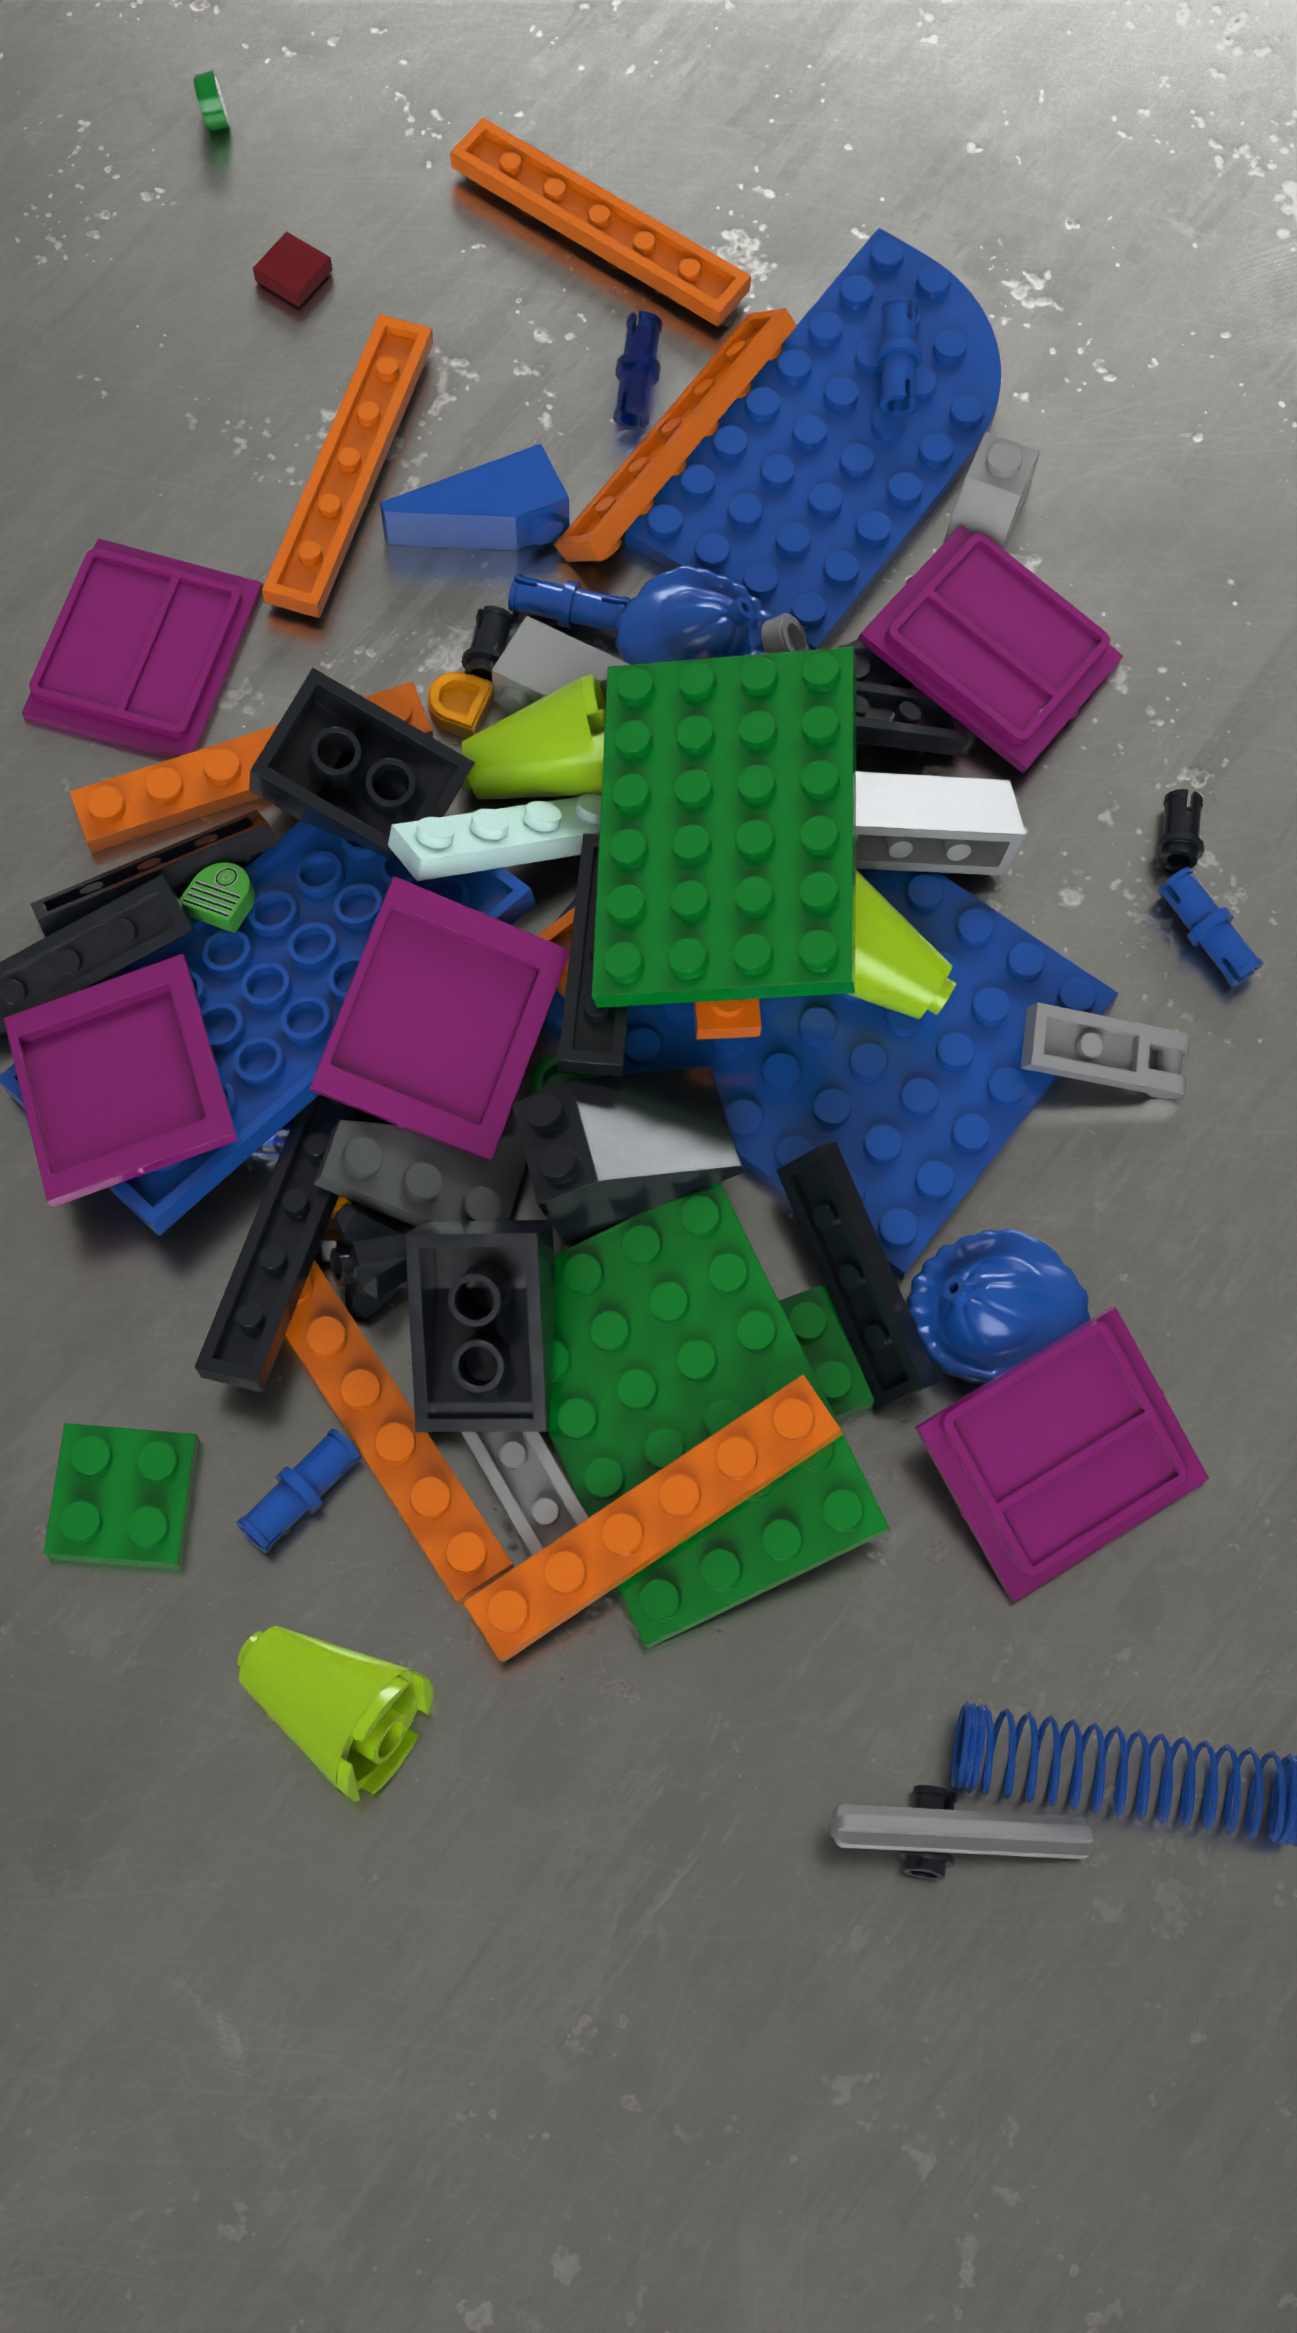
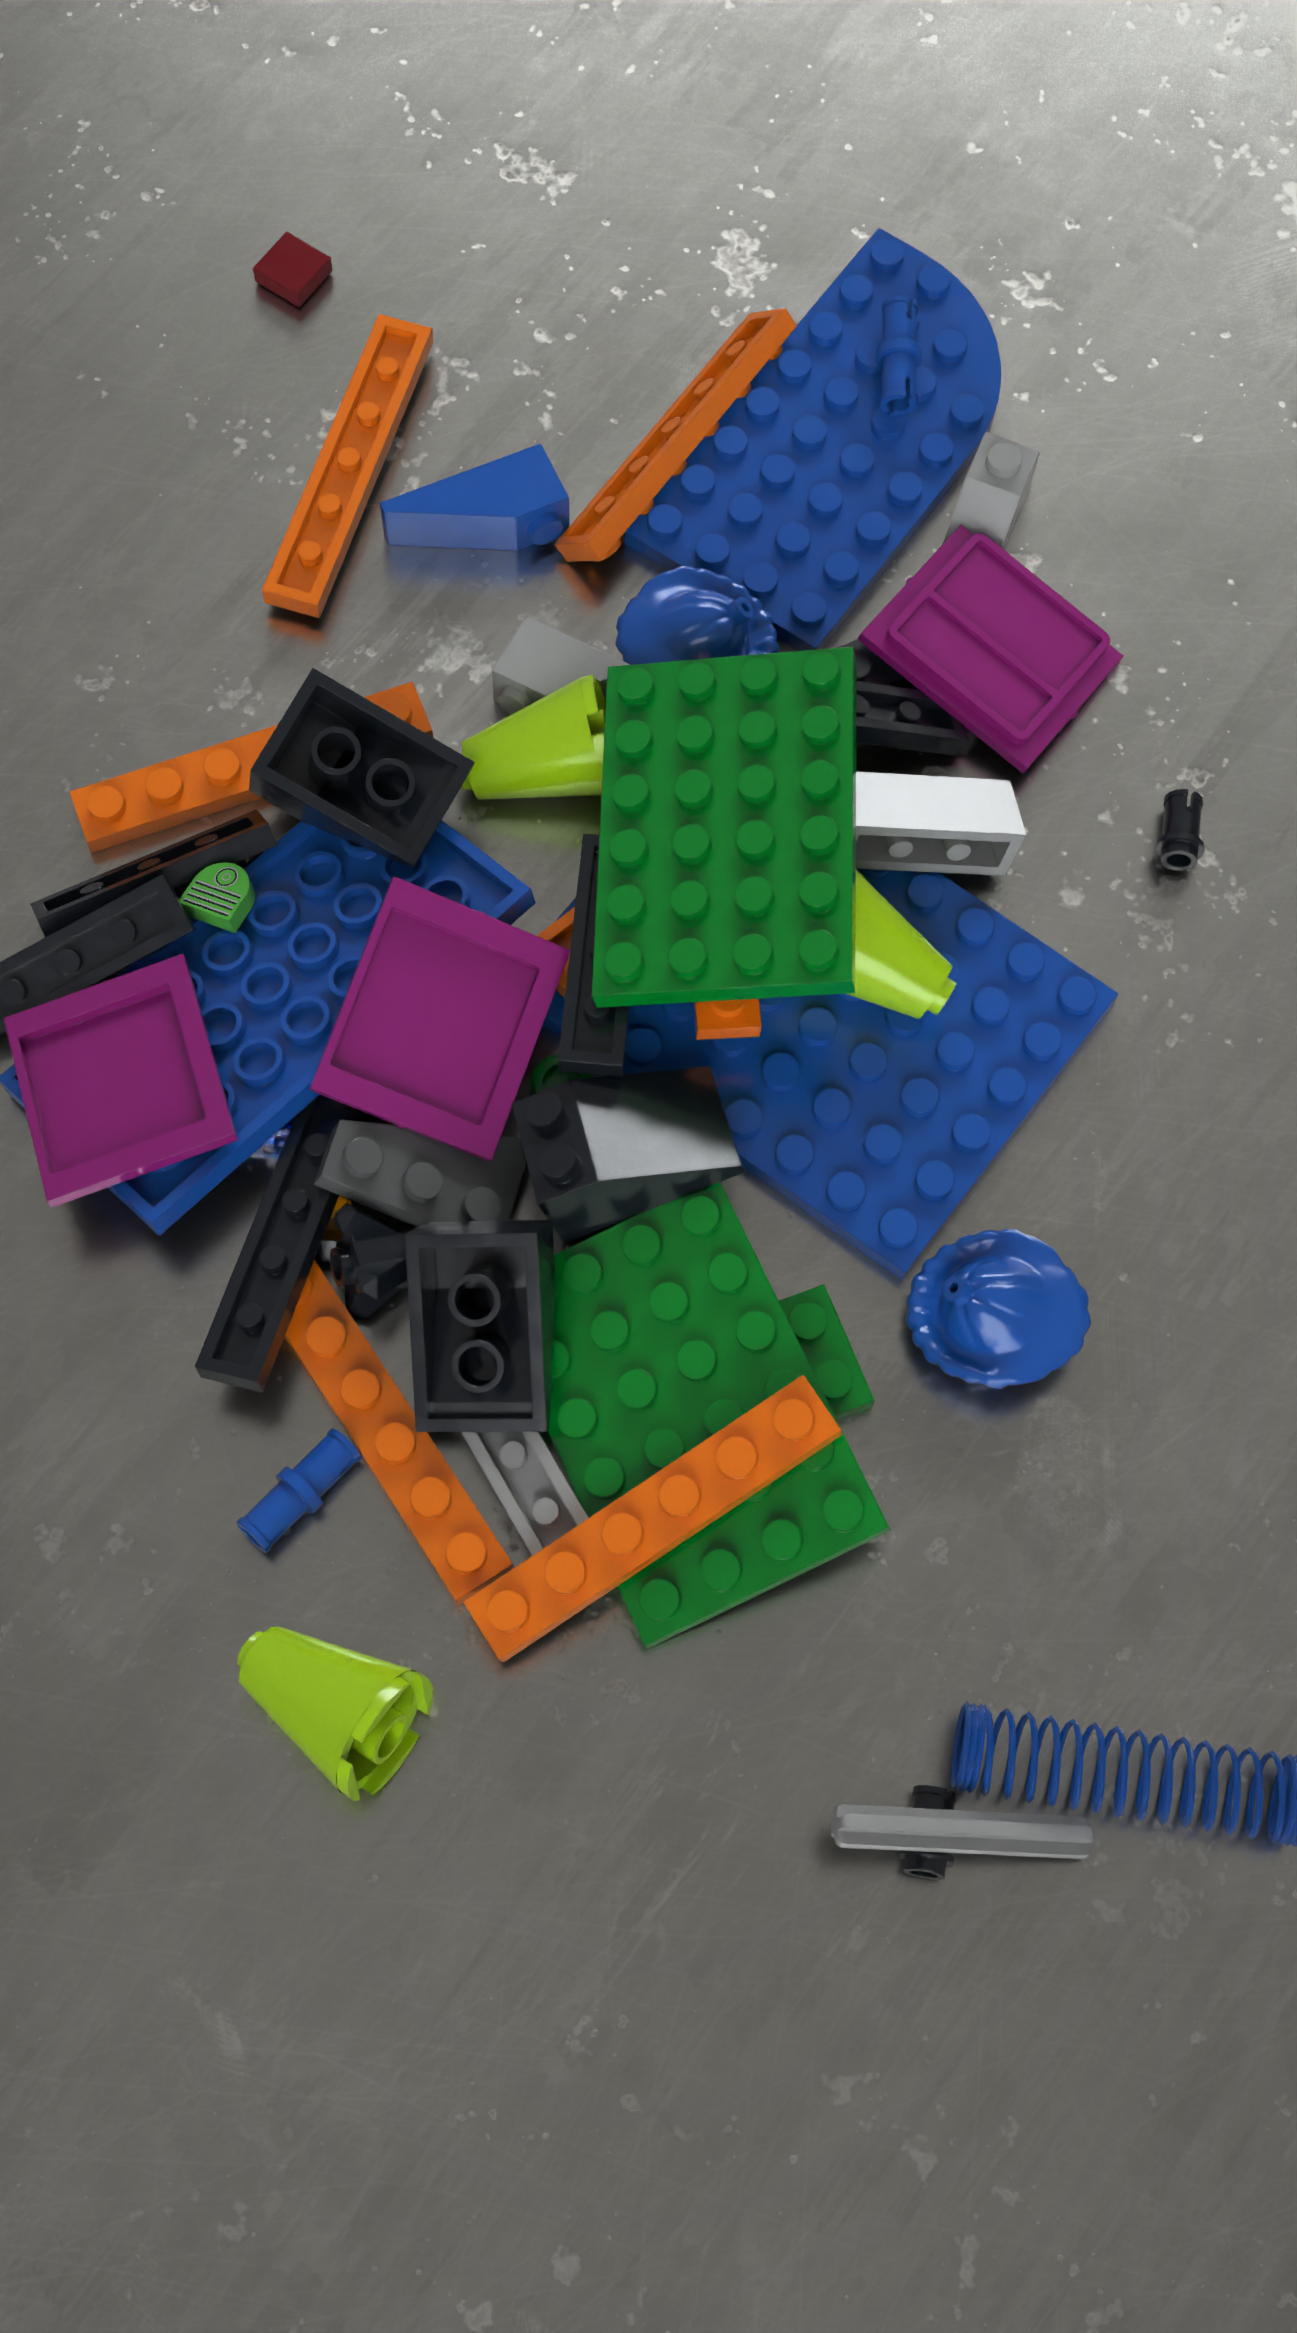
magenta piece [22,538,263,759] -> none
green plate [43,1423,200,1570] -> none
green tile [193,70,230,132] -> none
light aqua plate [388,793,601,881] -> none
light orange tile [427,671,494,739] -> none
orange plate [450,117,751,327] -> none
black pin [461,605,514,681] -> none
blue pin [508,574,631,634] -> none
clear blue pin [613,311,663,430] -> none
light grey tile [761,613,811,654] -> none
black plate [776,1142,939,1409] -> none
magenta piece [915,1307,1209,1602] -> none
light grey plate [1021,1002,1190,1100] -> none
blue pin [1157,867,1264,987] -> none

